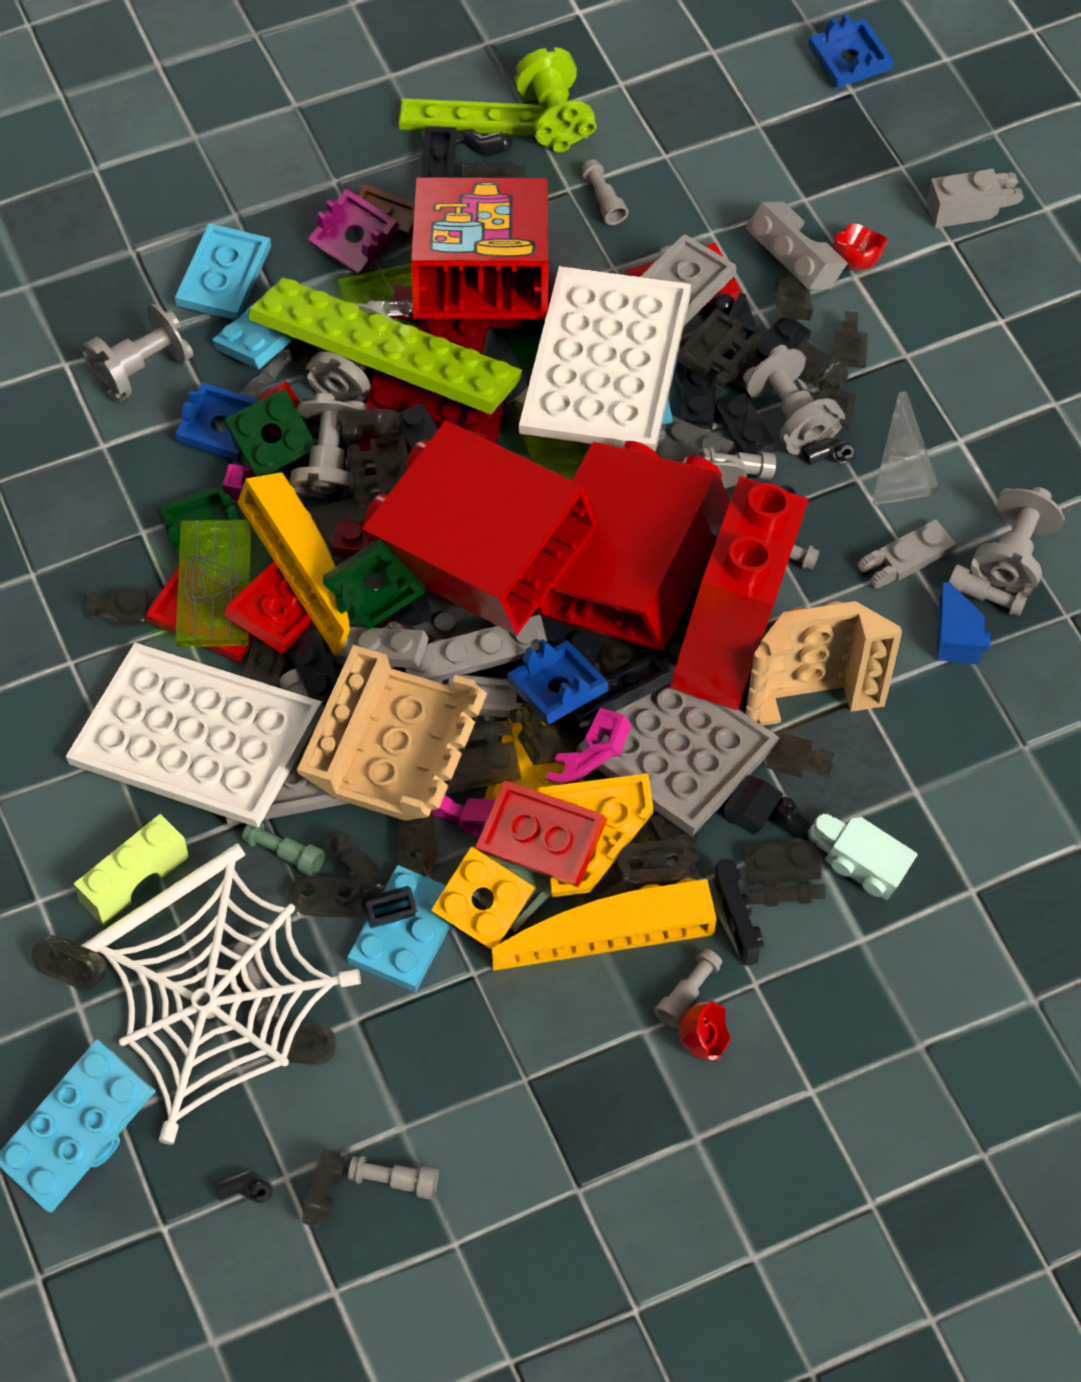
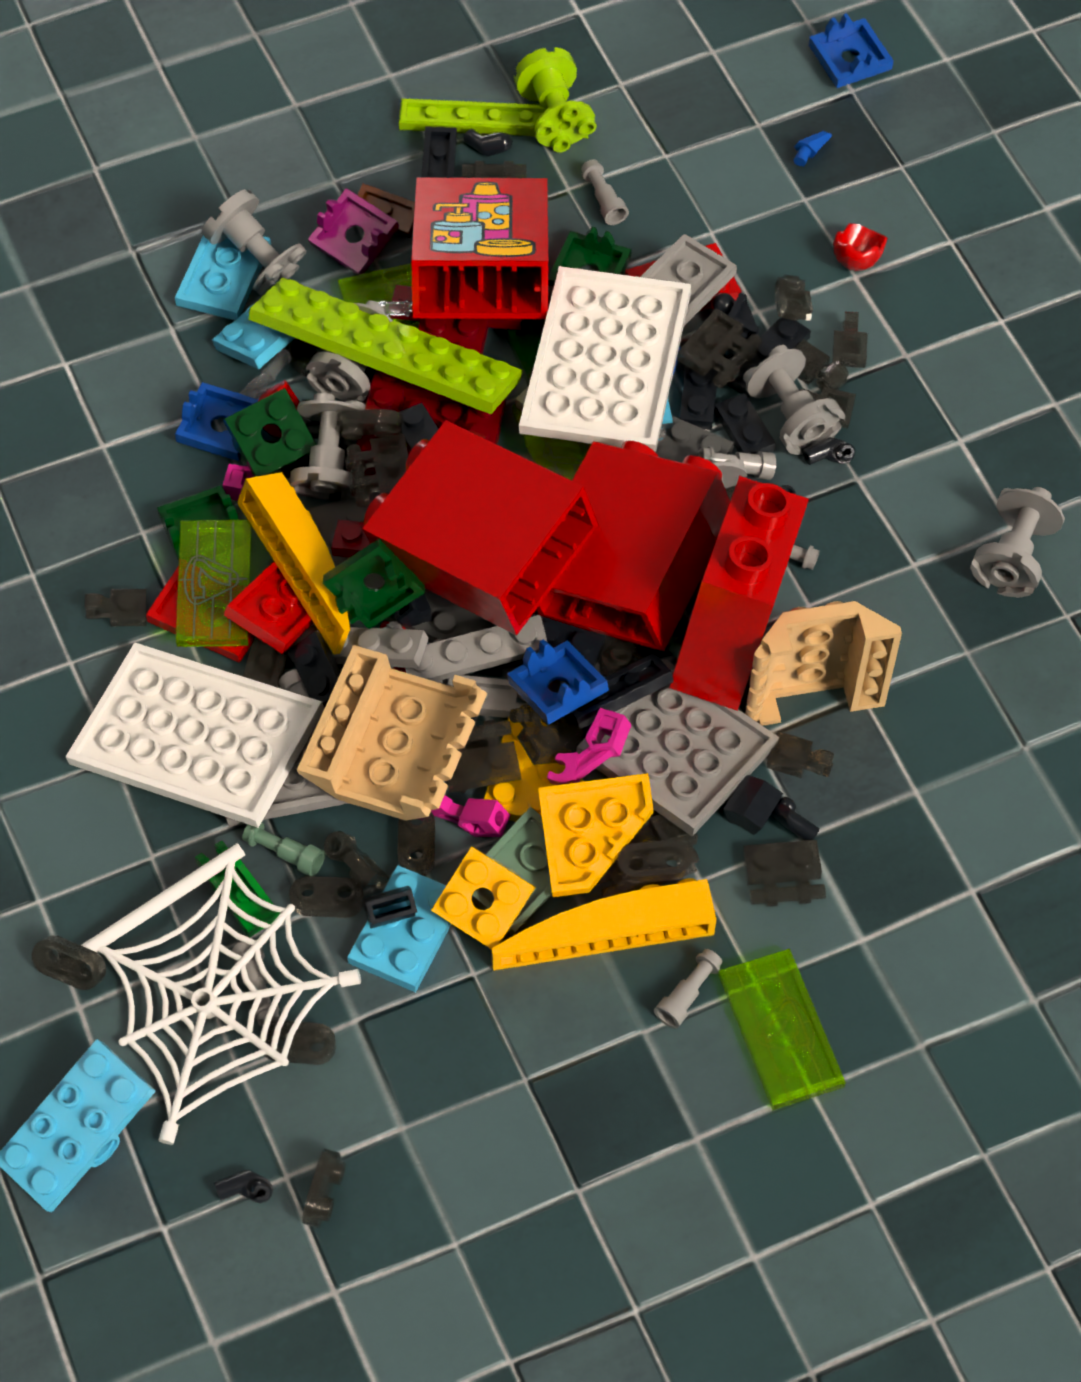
yellowish green arch [74,814,189,927] -> none
light grey piece [83,304,193,403] -> none
light grey piece [348,1156,439,1200] -> none
plate [475,780,608,888] -> none
red hair [678,1001,731,1061] -> none
black hinge [714,858,764,966] -> none
light grey arch [746,202,848,290] -> none
light aqua hinge [808,813,918,901] -> none
light grey hinge [858,519,956,589] -> none
clear wing [872,391,939,505] -> none
light grey hinge [926,168,1024,228] -> none
blue slope [936,582,990,664] -> none
light grey piece [949,564,1028,617] -> none
none -> green hinge [195,841,280,938]
none -> light grey piece [201,189,307,297]
none -> dark green piece [548,227,631,286]
none -> clear neon green tile [718,949,846,1110]
none -> blue bar [794,131,832,166]

